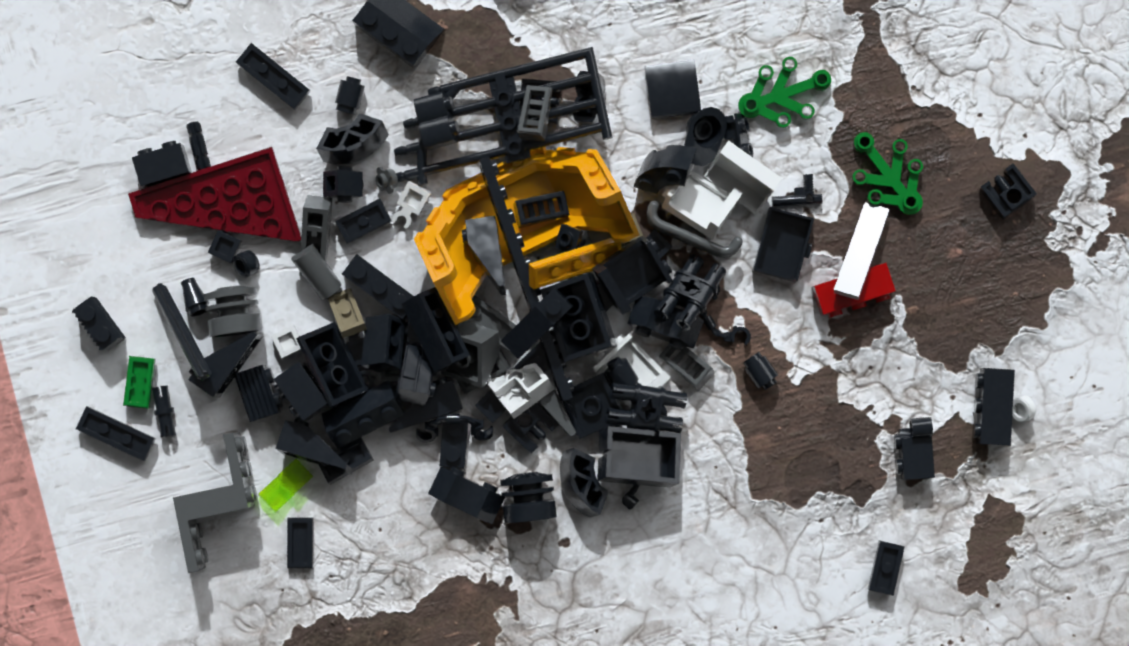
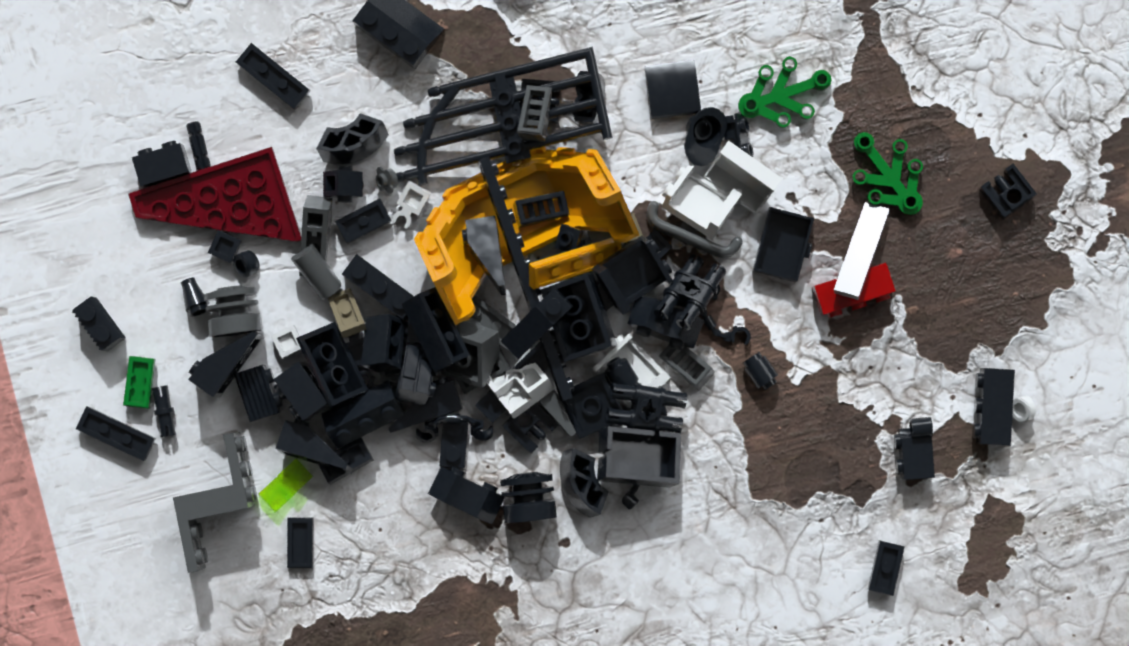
black axle [152,283,212,381] -> none
black brick [335,76,365,115] -> none
black brick [414,91,460,150] -> none
black brick [633,145,697,194] -> none
black hose [771,174,823,207] -> none

